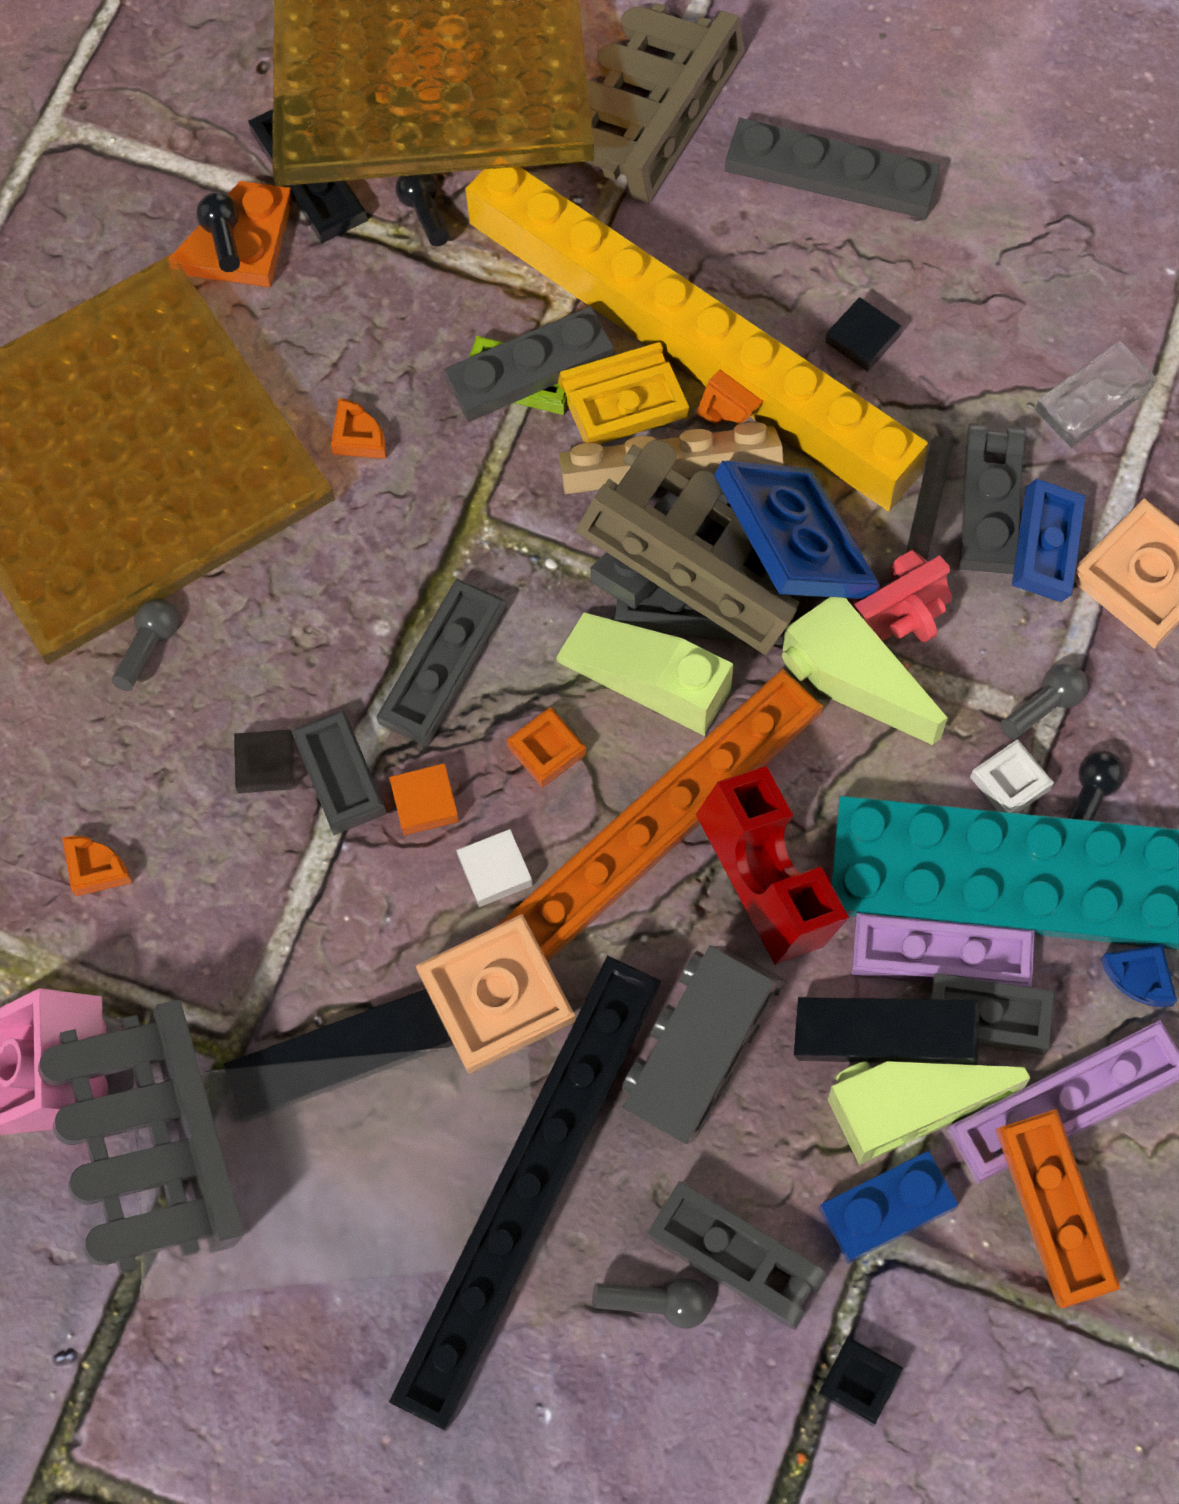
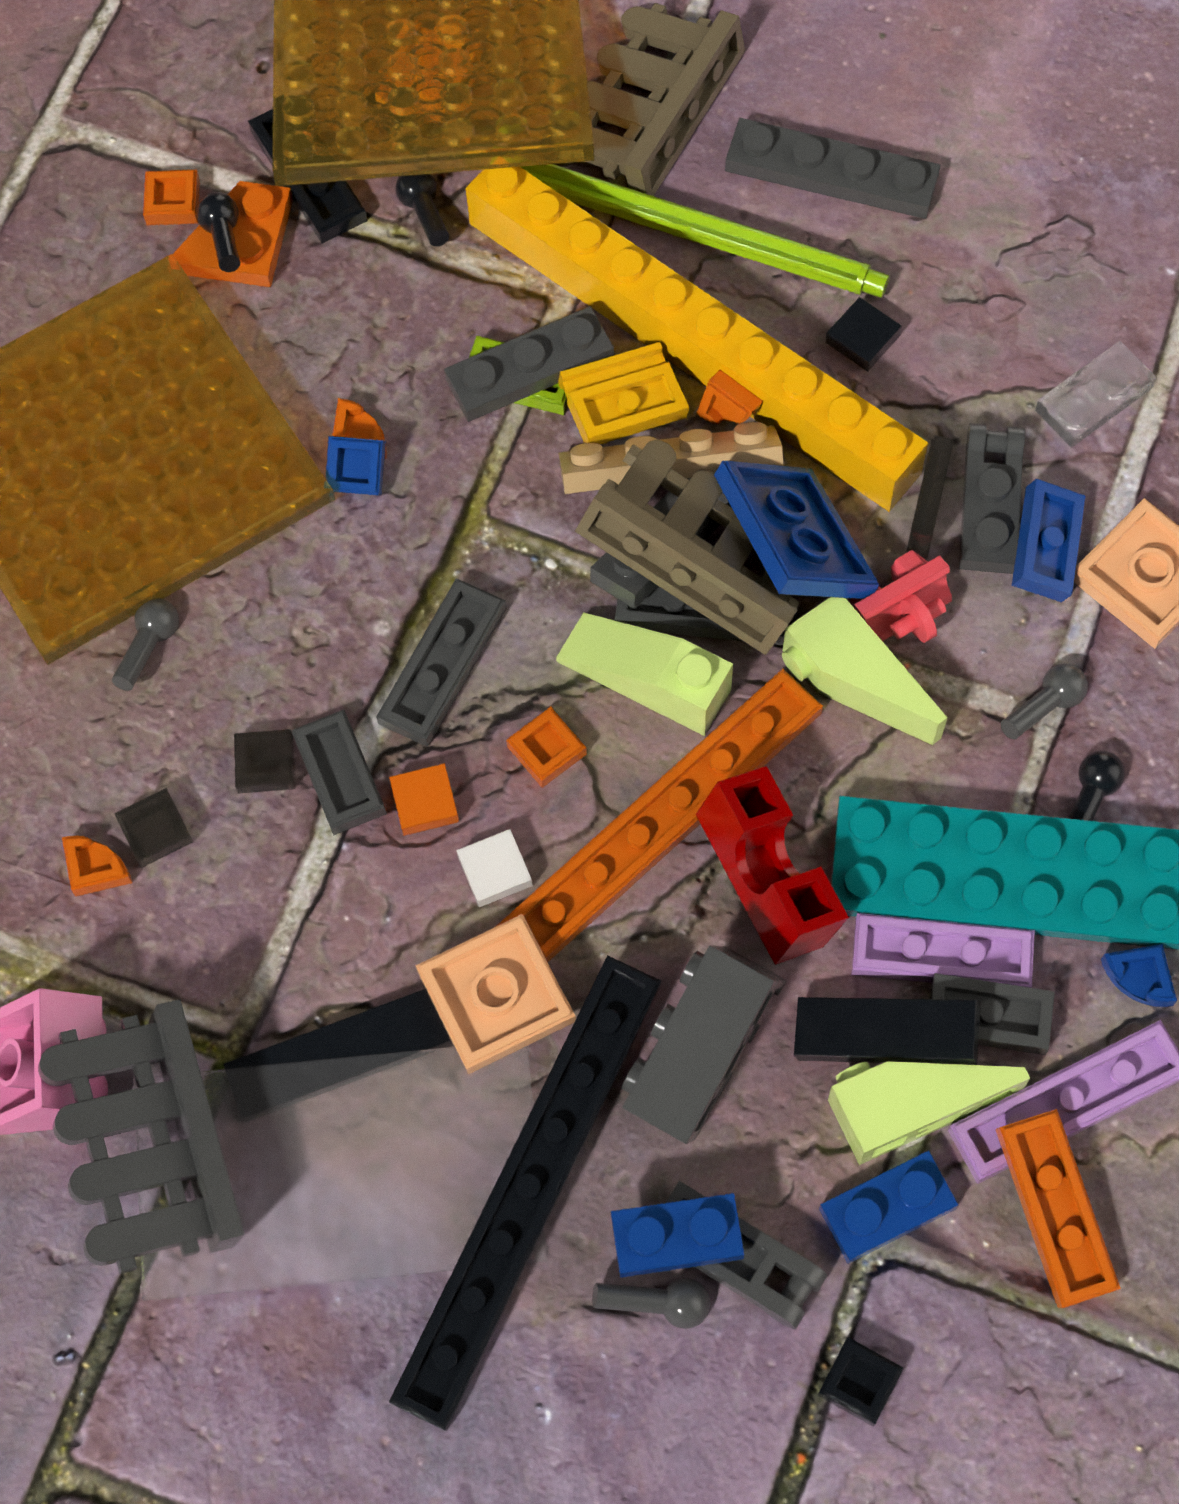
white tile [970,739,1054,813] -> none
none -> clear smoke tile [114,788,194,868]
none -> orange tile [143,169,200,225]
none -> blue tile [325,436,386,496]
none -> lime piece [489,150,890,298]
none -> blue plate [611,1193,744,1278]

